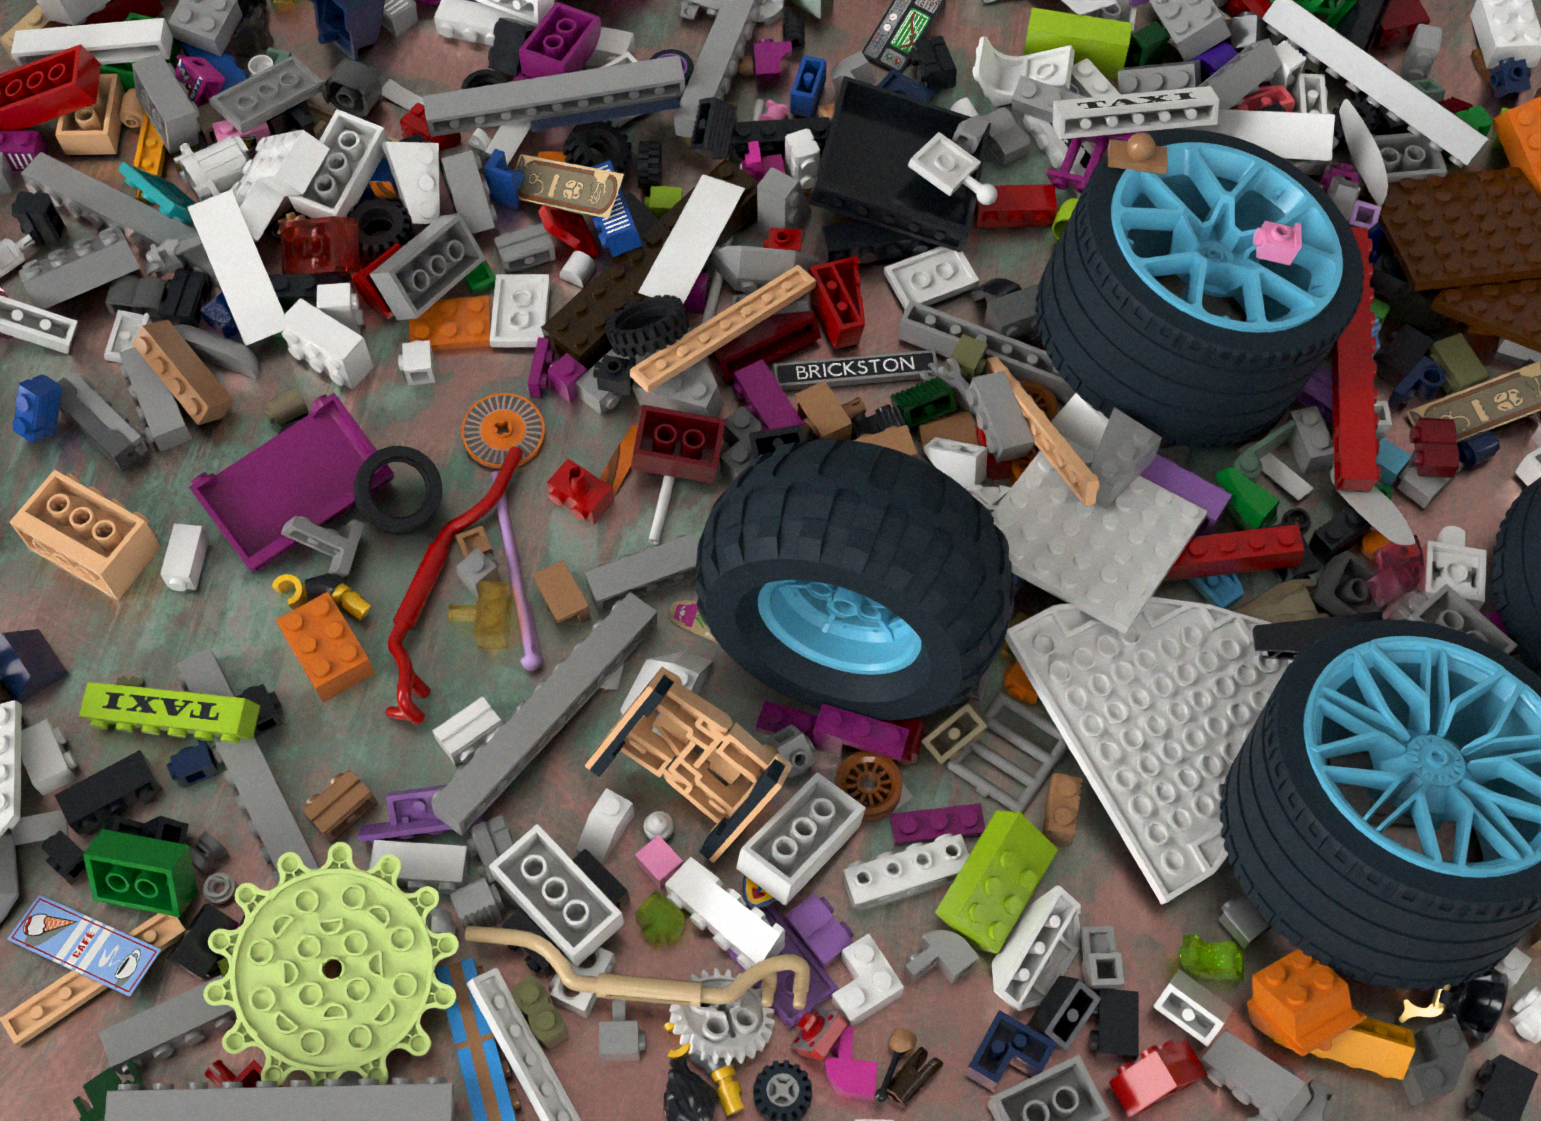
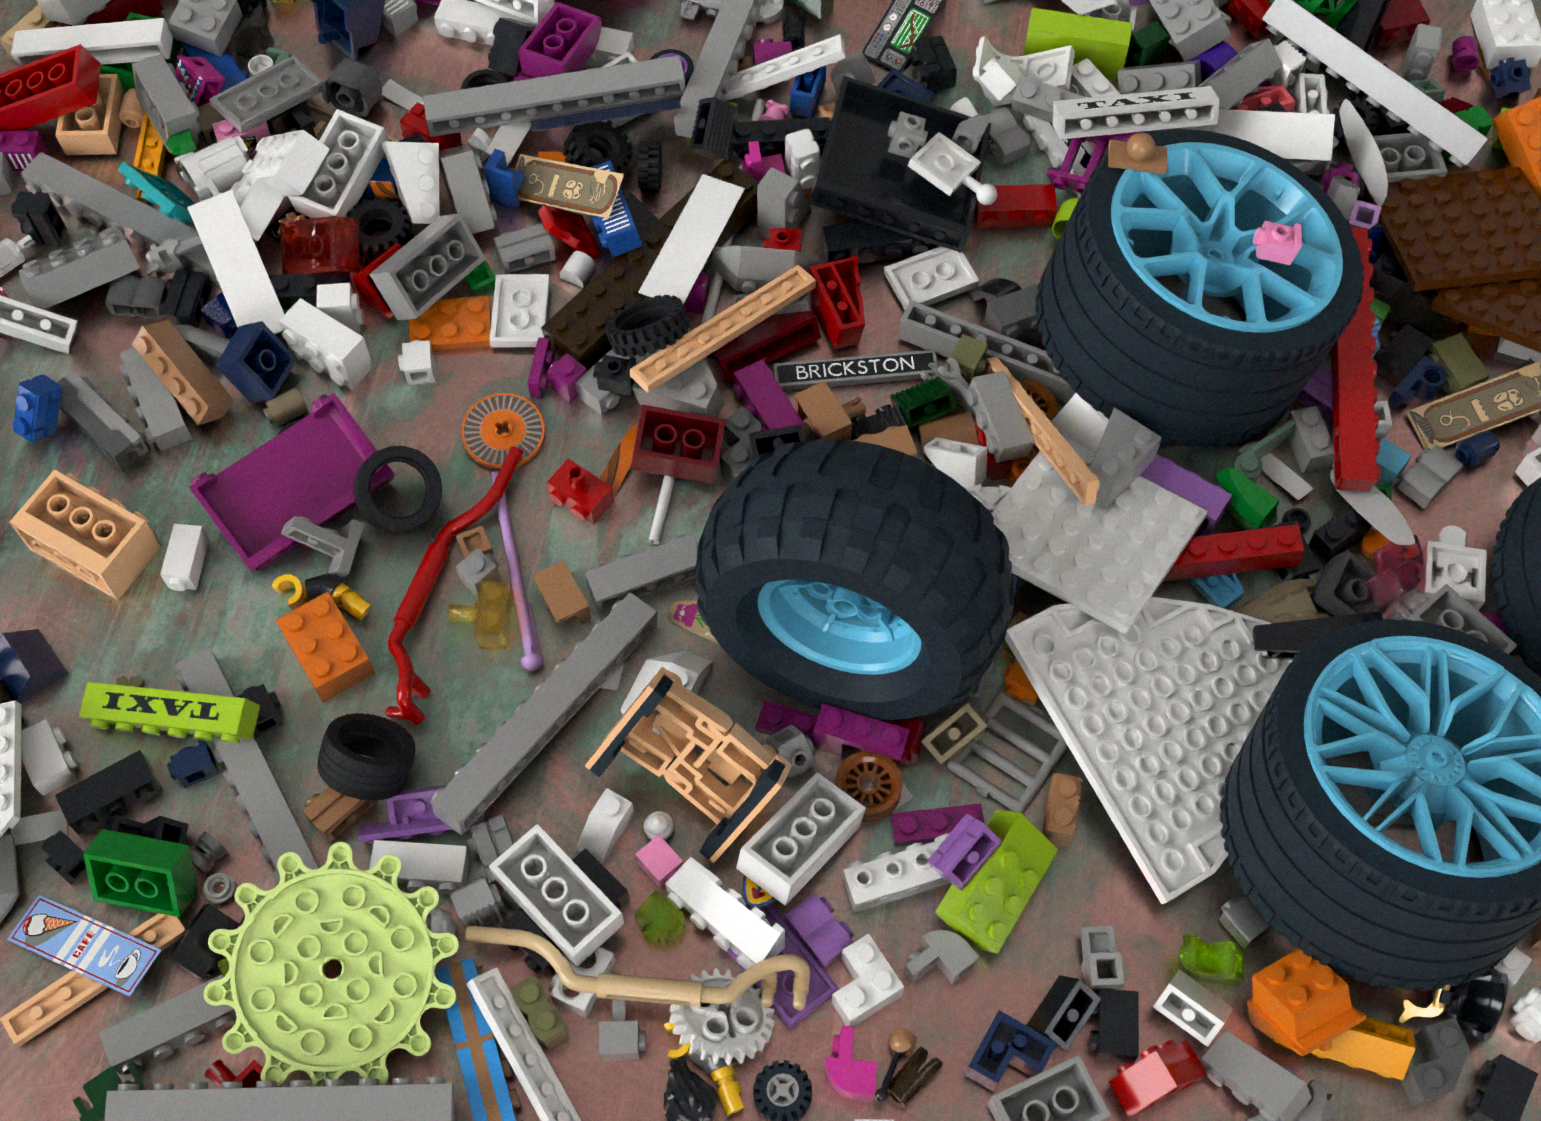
white slope [104,310,152,363] -> none
white brick [432,697,502,766] -> none
lime brick [645,186,683,219] -> none
red piece [791,1008,848,1061] -> none
white wedge [992,886,1081,1011] -> none
dark grey brick [1223,12,1271,53] -> none
dark red brick [1409,418,1459,478] -> none
none -> green tile [166,129,197,155]
none -> dark blue brick [215,321,297,403]
none -> black tyre [317,713,416,801]
none -> white plate [723,34,846,102]
none -> light grey brick [887,111,928,159]
none -> medium lavender brick [927,813,1002,890]
none -> white brick [979,54,1023,101]
none -> magenta wheel [1452,36,1479,72]

